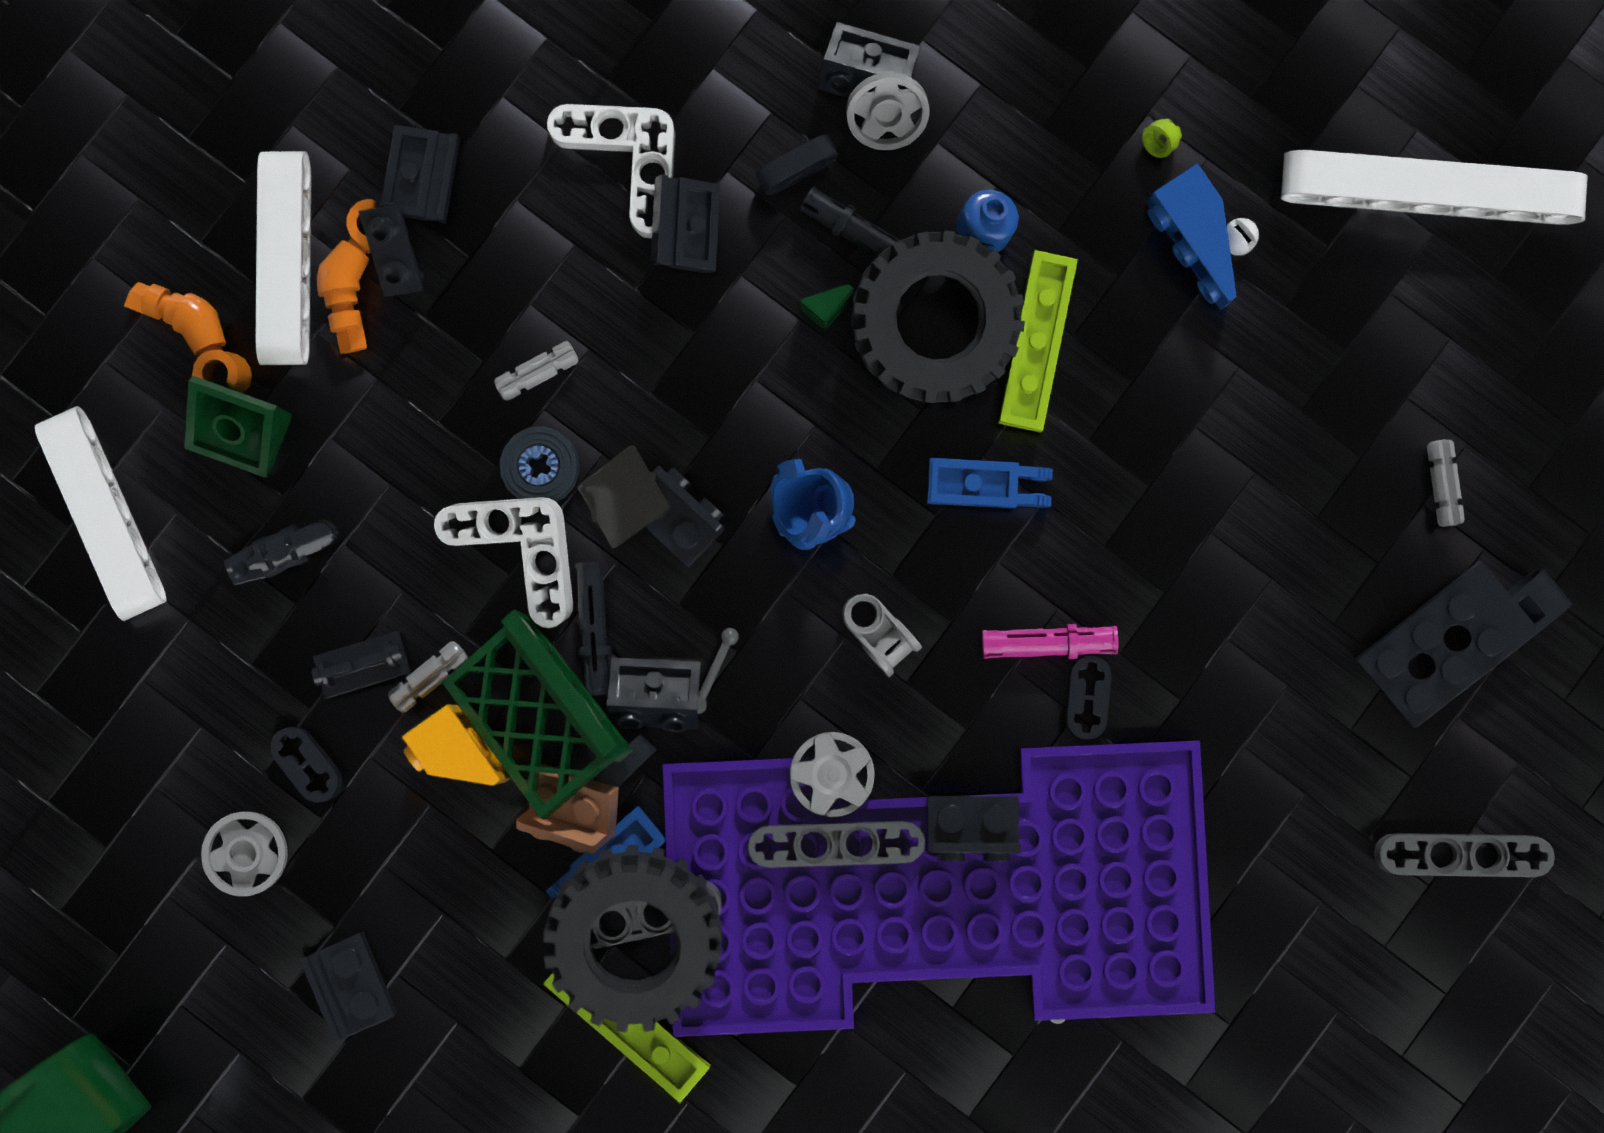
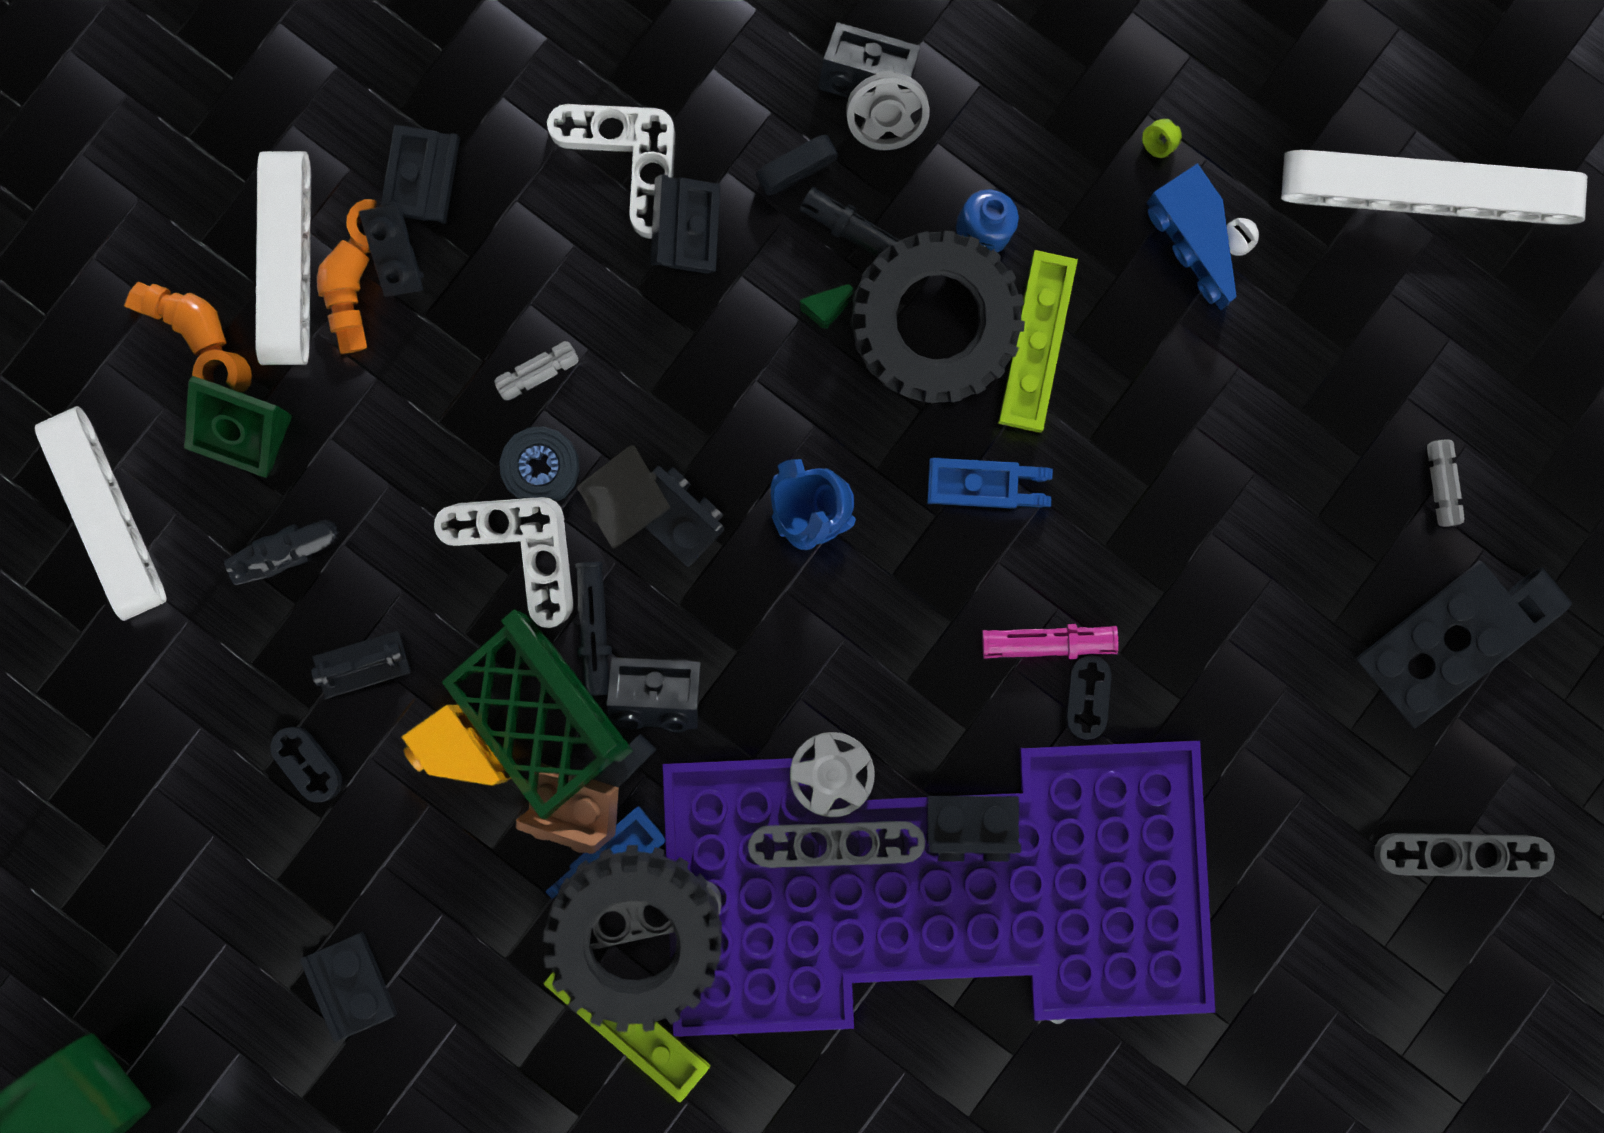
light grey wheel [201,812,288,896] -> none
light grey axle [388,641,468,713] -> none
dark grey hinge [698,628,739,714] -> none
light grey piece [842,594,922,677] -> none

